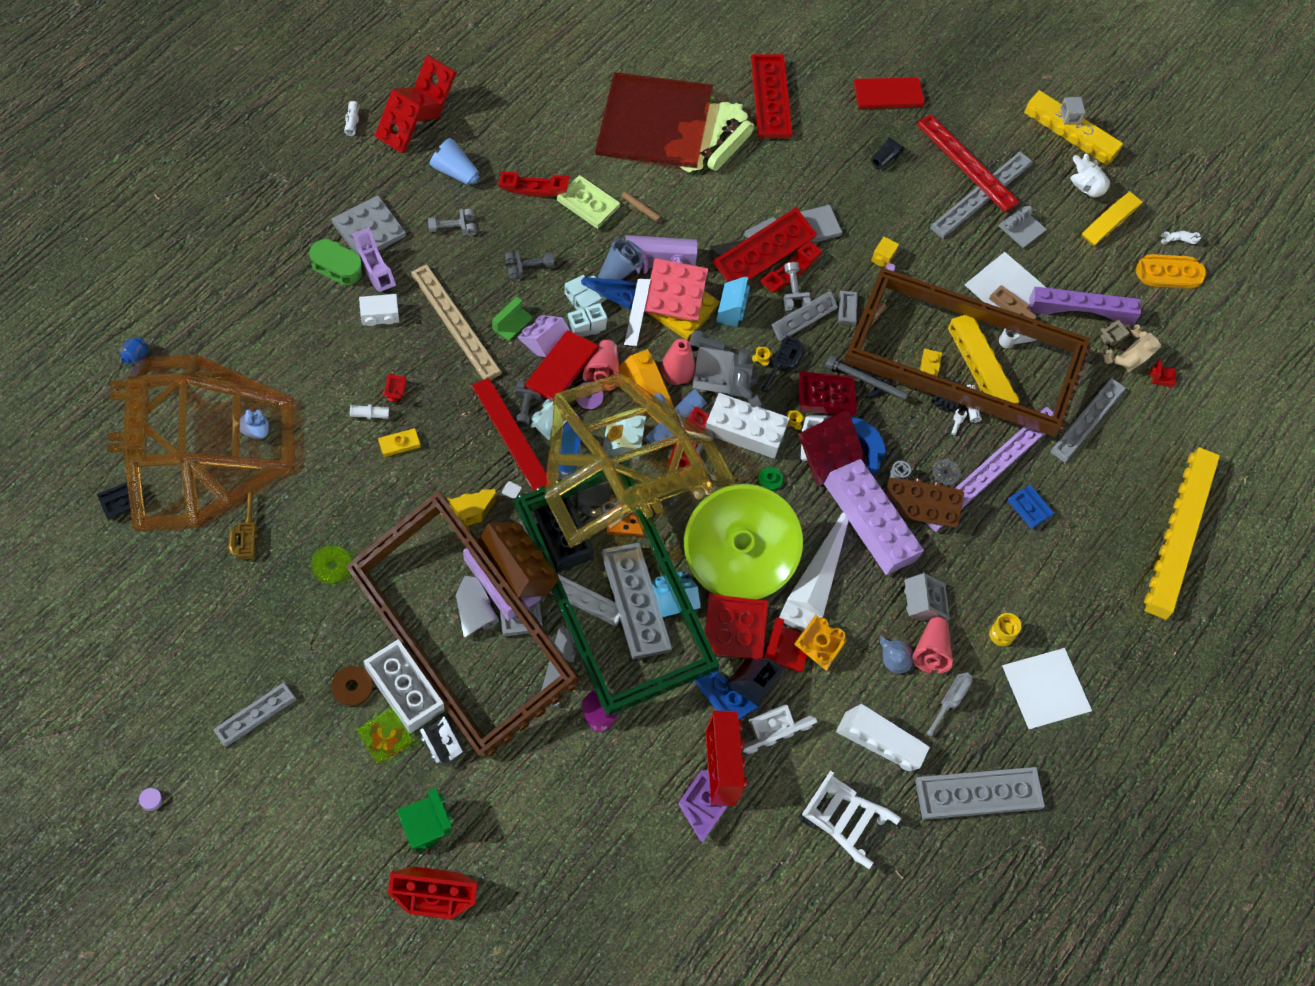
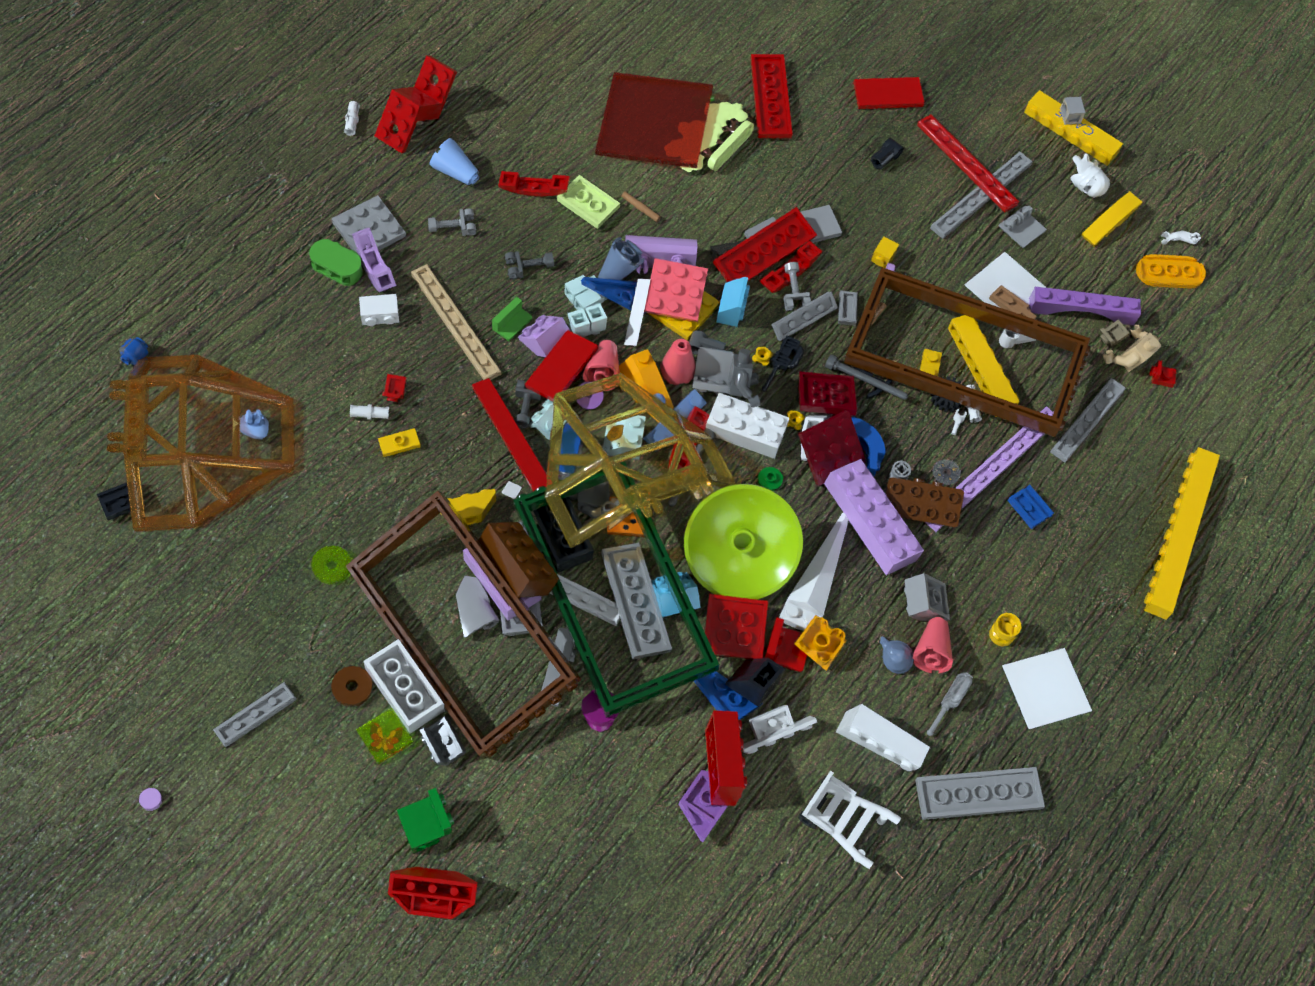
pearl gold piece [228,490,258,560] -> none

